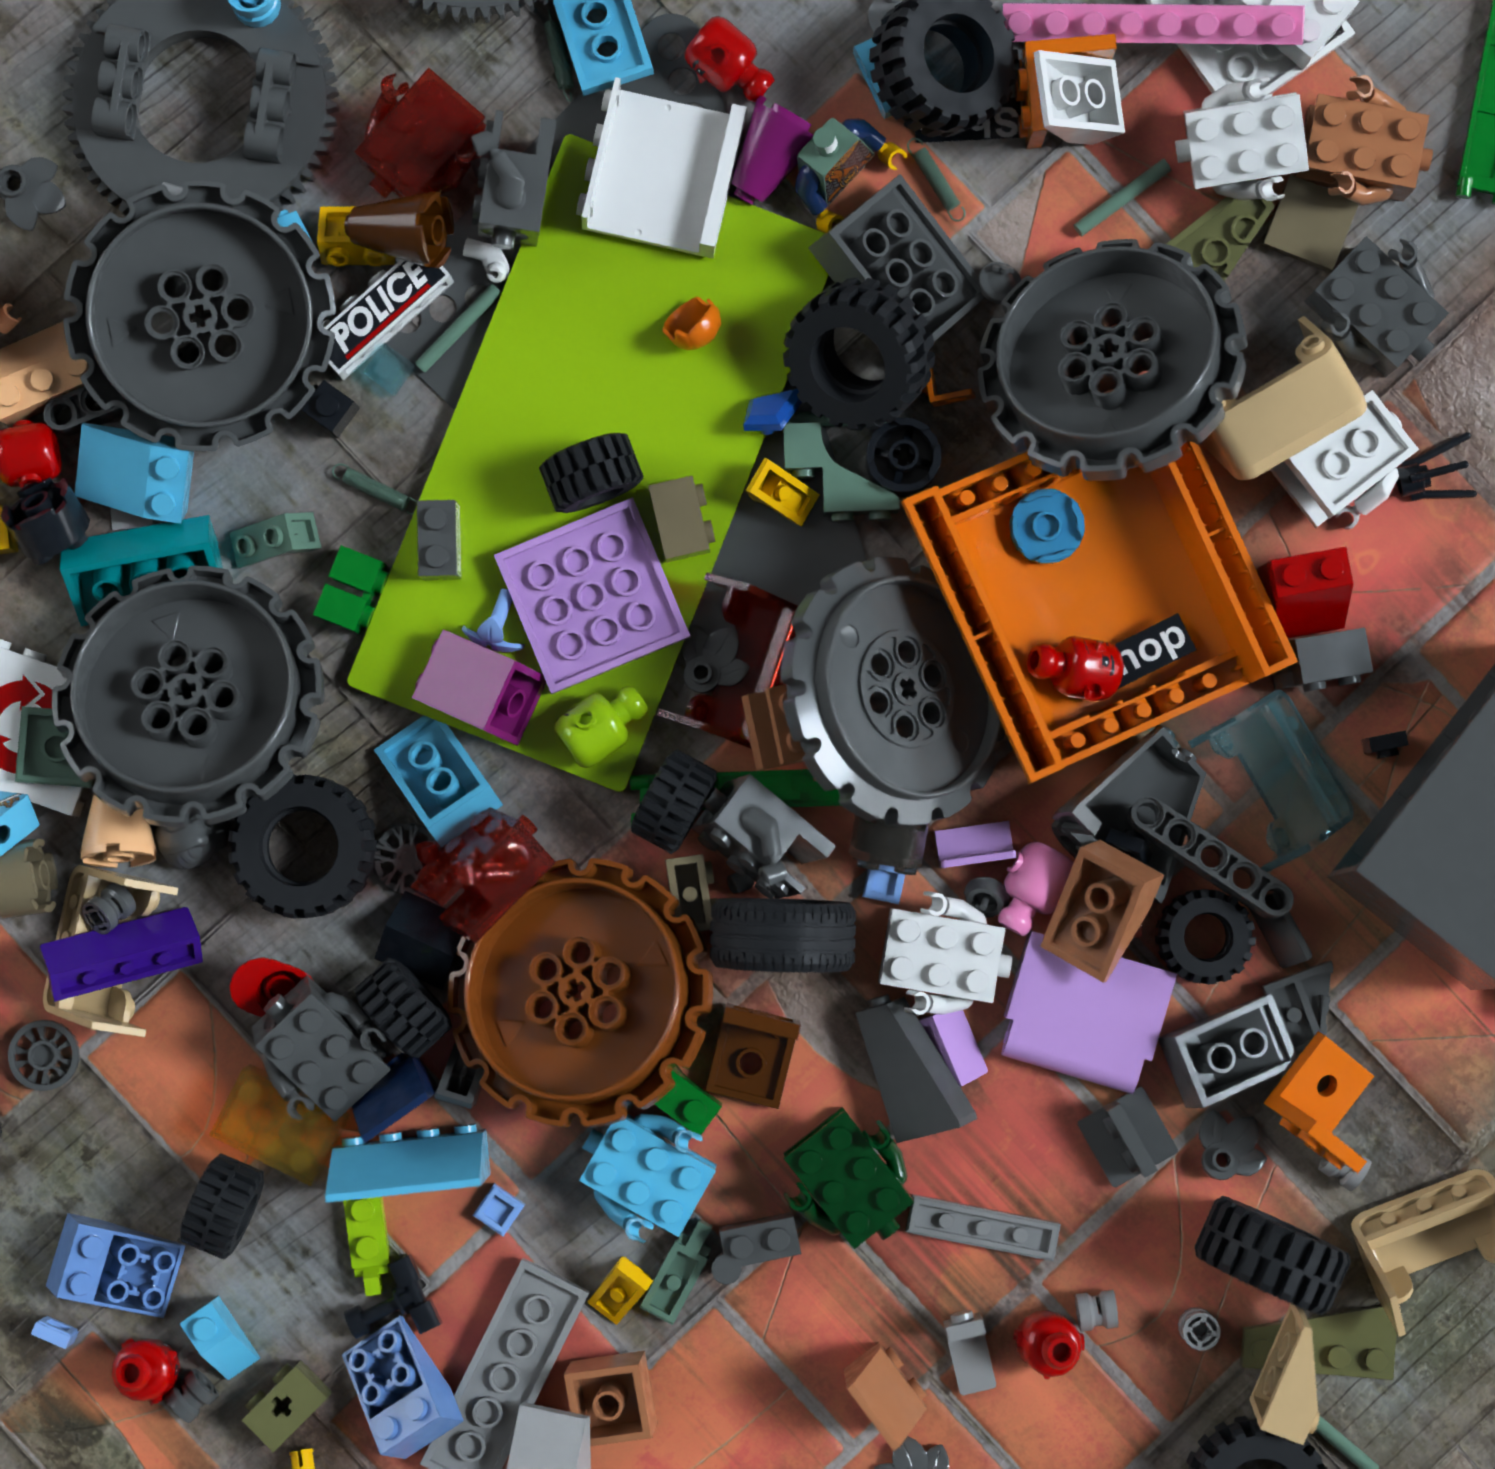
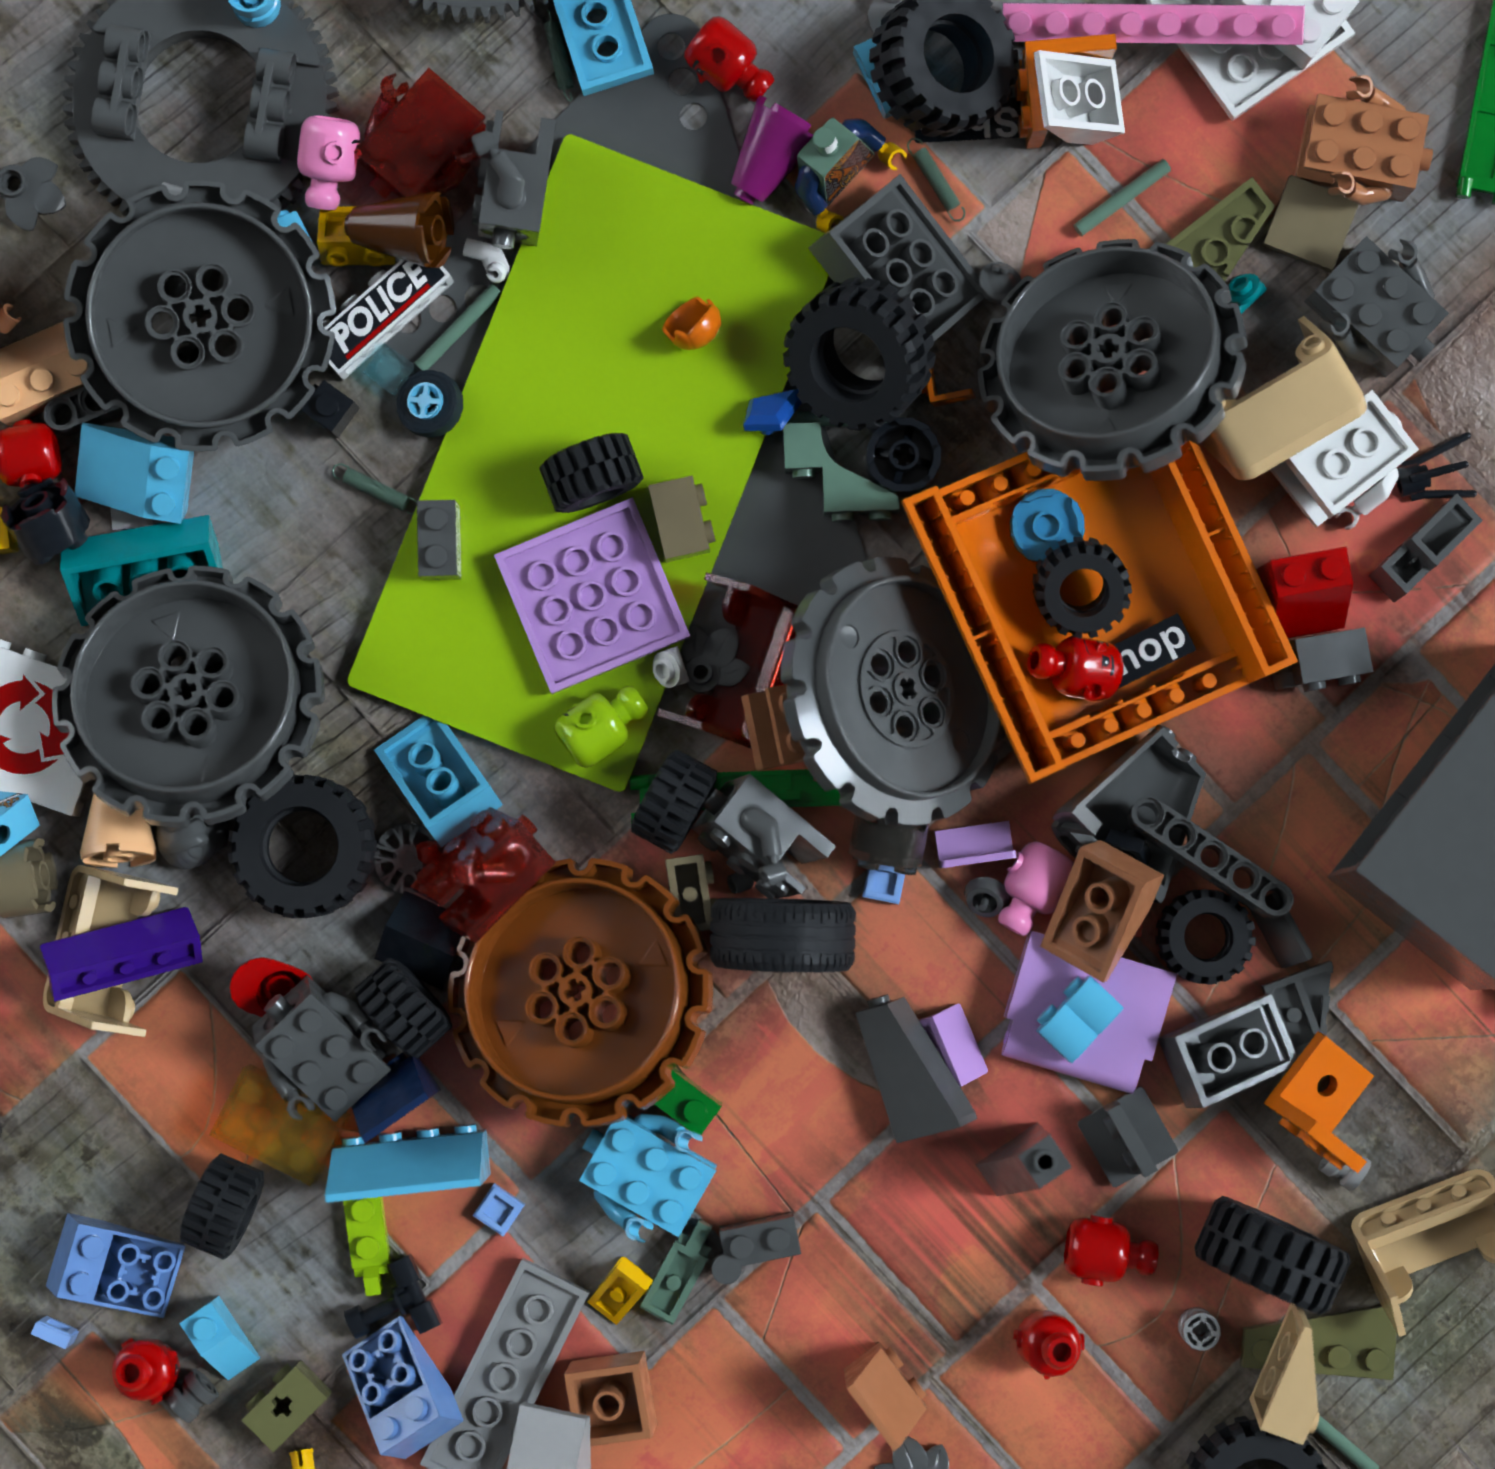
dark grey wheel [8,1020,80,1091] -> none
sand green tile [15,706,94,788] -> none
dark grey wheel [82,883,136,934] -> none
sand green bracket [230,512,322,568] -> none
green piece [313,545,389,634] -> none
slope [412,629,546,746] -> none
dark grey slope [435,1042,484,1109] -> none
light blue plant [462,589,525,652] -> none
white panel [576,77,747,259] -> none
reddish brown bracket [705,1002,801,1109] -> none
yellow slope [746,458,820,527] -> none
dark green torso [783,1107,914,1249] -> none
white torso [878,891,1012,1015] -> none
light grey tile [905,1194,1061,1261] -> none
light grey bracket [943,1310,996,1395] -> none
light grey wheel [1075,1290,1119,1332] -> none
white torso [1175,76,1309,201] -> none
clear light blue windscreen [1188,689,1354,872] -> none
dark grey plate [1199,1110,1267,1180] -> none
black plate [1361,730,1409,759] -> none
none -> bright pink piece [297,115,363,210]
none -> black wheel [396,370,463,438]
none -> white plate [653,646,690,688]
none -> dark grey slope [975,1122,1072,1196]
none -> black tyre [1032,536,1132,638]
none -> medium azure brick [1036,976,1124,1063]
none -> red piece [1064,1215,1159,1286]
none -> teal plate [1228,274,1267,314]
none -> dark grey slope [1368,493,1483,602]

